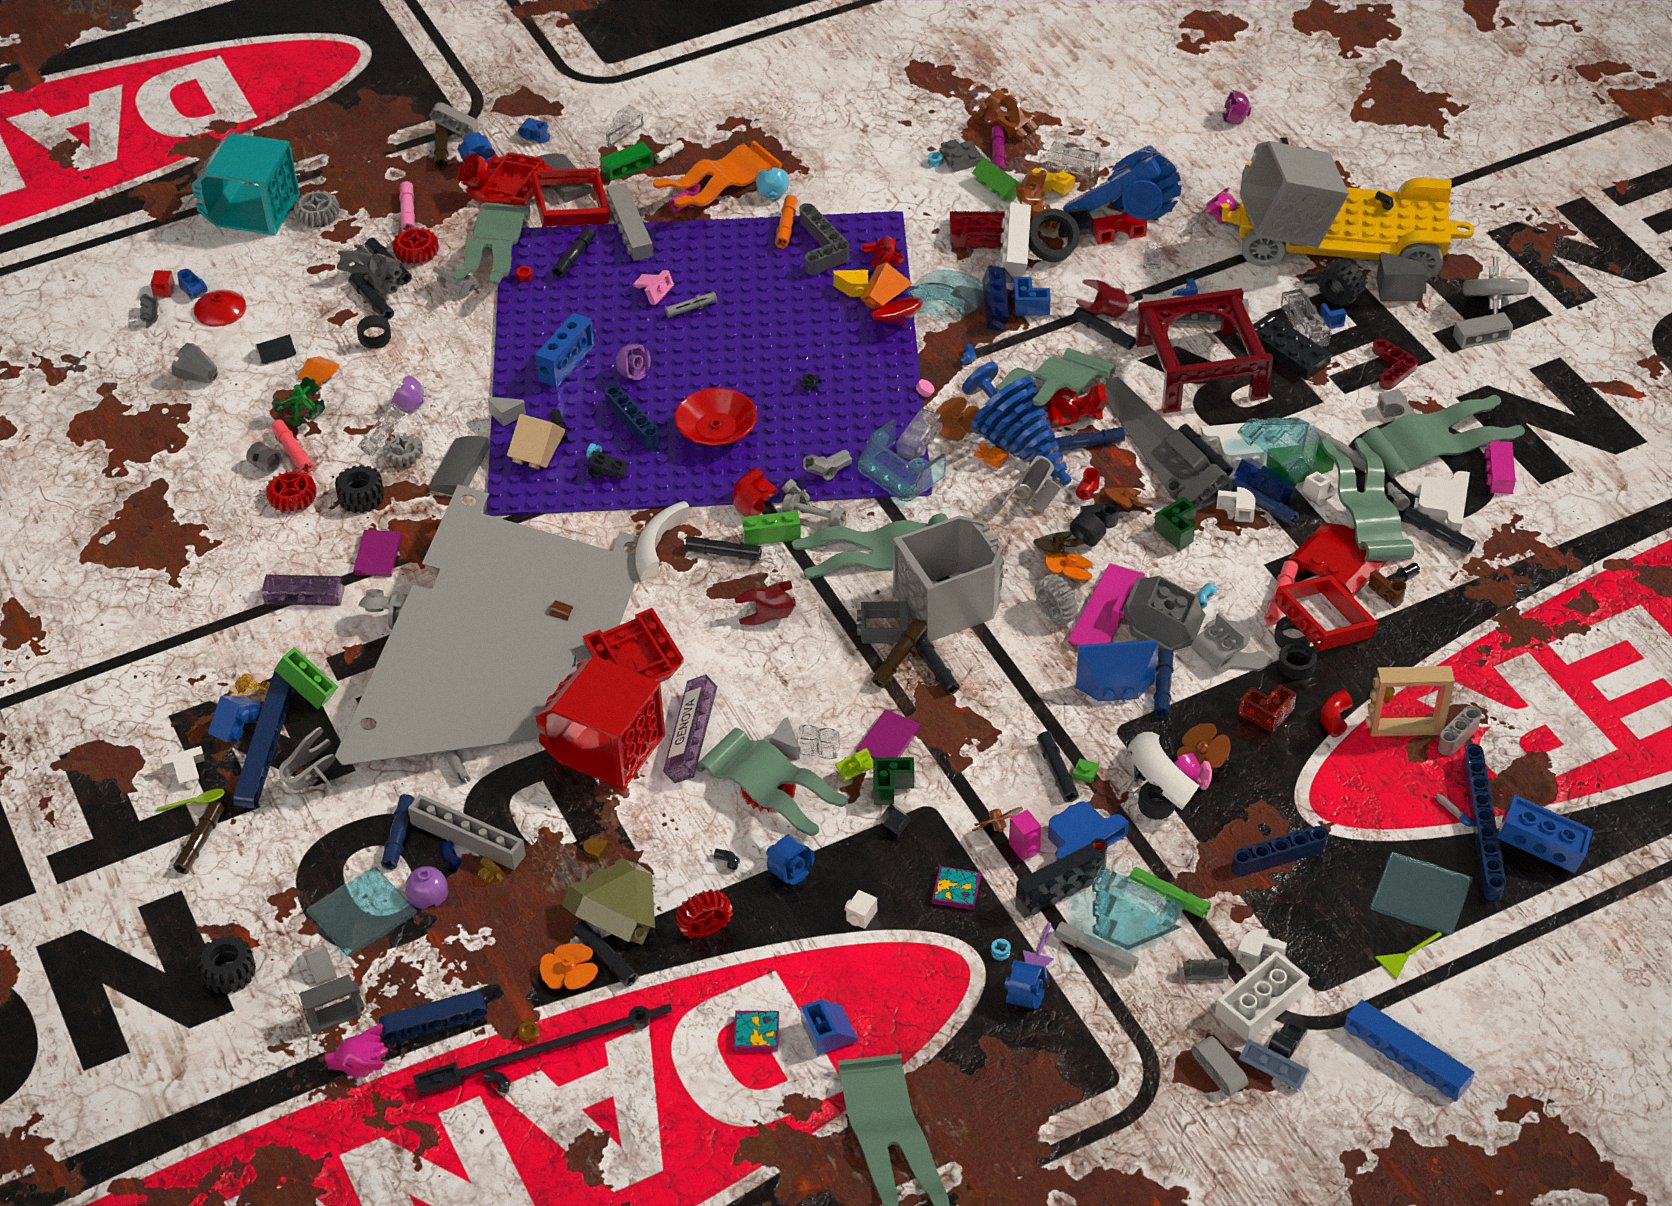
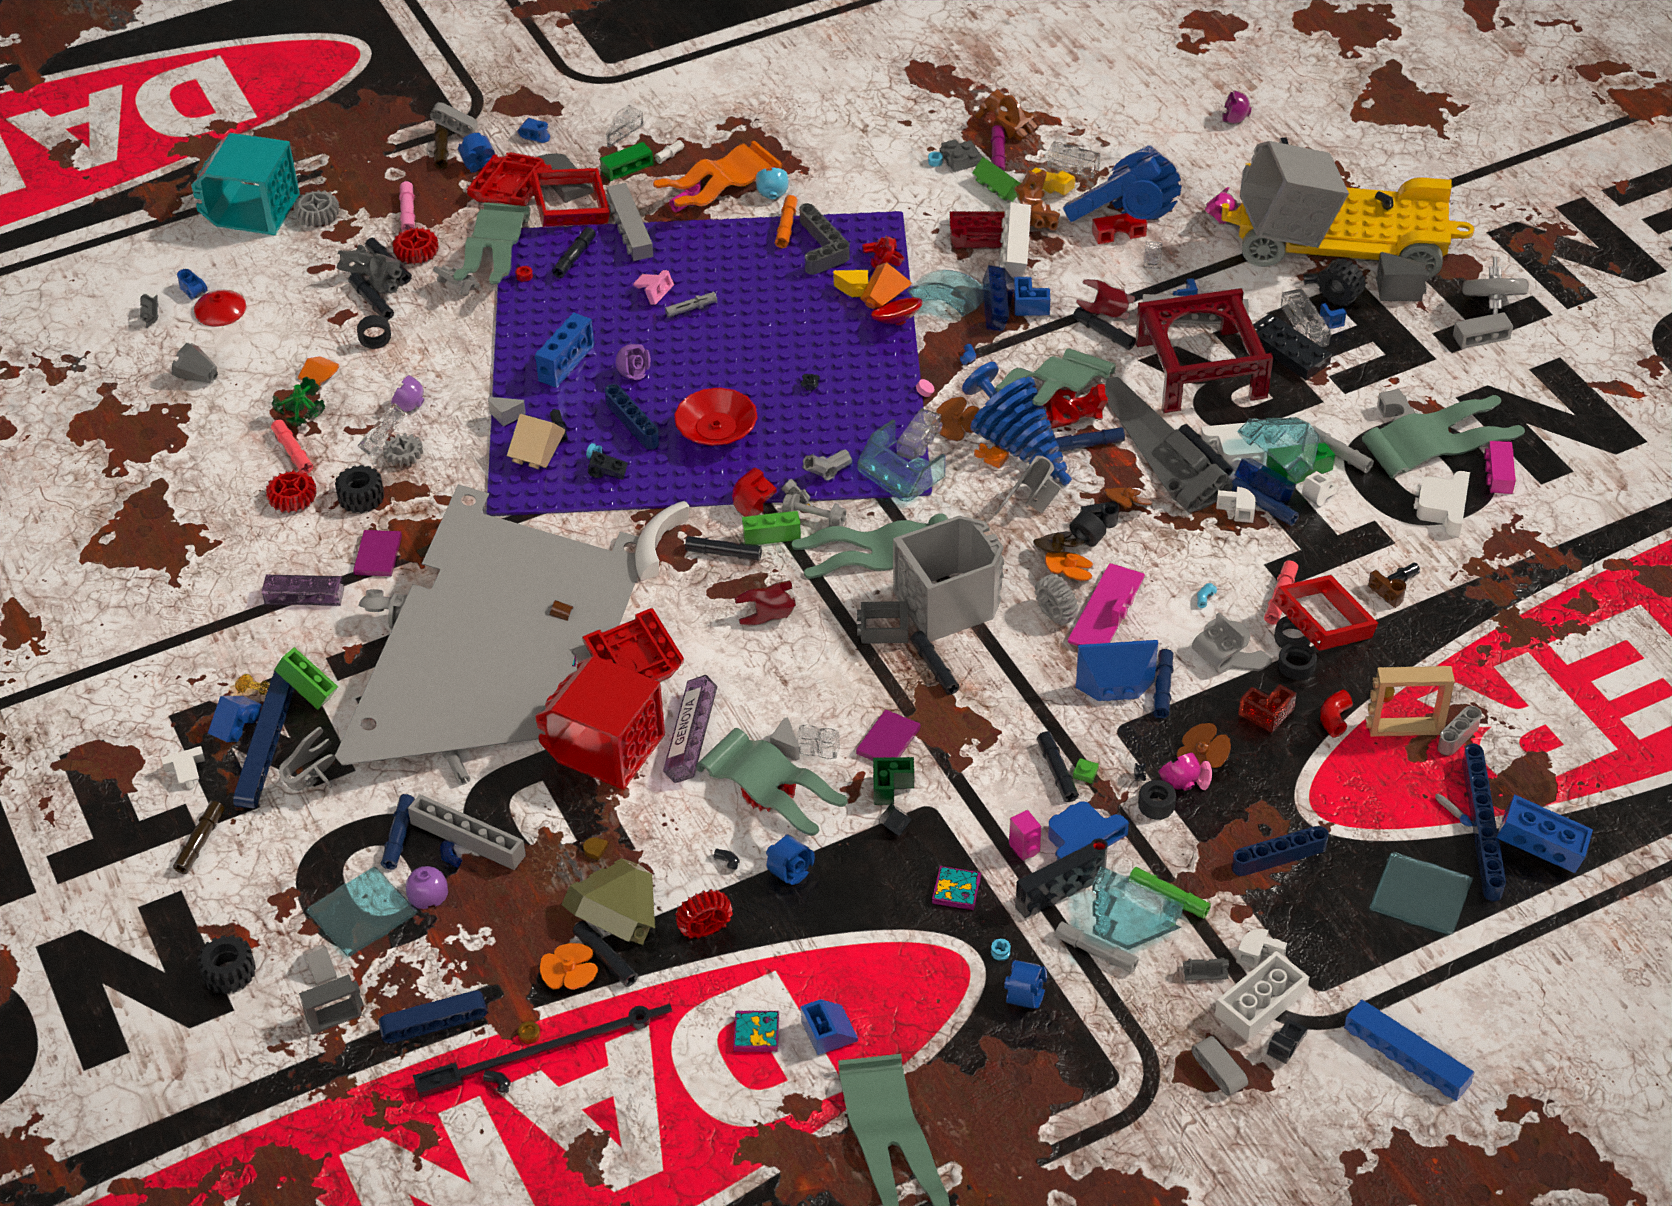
red brick [150,270,175,297] -> none
lime piece [157,789,225,811] -> none
flat silver wheel [246,442,282,474] -> none
black panel [255,334,296,364] -> none
dark pink piece [325,1023,388,1078] -> none
dark grey slope [428,436,489,495] -> none
red cylinder [457,153,490,188] -> none
clear yellow tile [478,855,506,884] -> none
lime hips [835,748,873,782] -> none
white brick [845,890,877,929] -> none
dark brown piece [871,618,927,688] -> none
dark orange piece [972,807,1023,832] -> none
medium lavender piece [1023,922,1054,967] -> none
black tyre [1028,209,1080,262] -> none
black panel [1058,208,1094,238] -> none
red piece [1075,467,1100,500] -> none
dark grey piece [1123,576,1206,652] -> none
white brick [1128,732,1199,810] -> none
dark green brick [1154,497,1197,550] -> none
sand blue plate [1239,1039,1310,1090] -> none
red wedge [1287,522,1388,597] -> none
sand green flag [1321,438,1414,562] -> none
dark red beam [1372,339,1418,390] -> none
lime piece [1375,932,1441,979] -> none
light grey piece [1386,482,1410,511] -> none
black piece [1403,507,1476,554] -> none

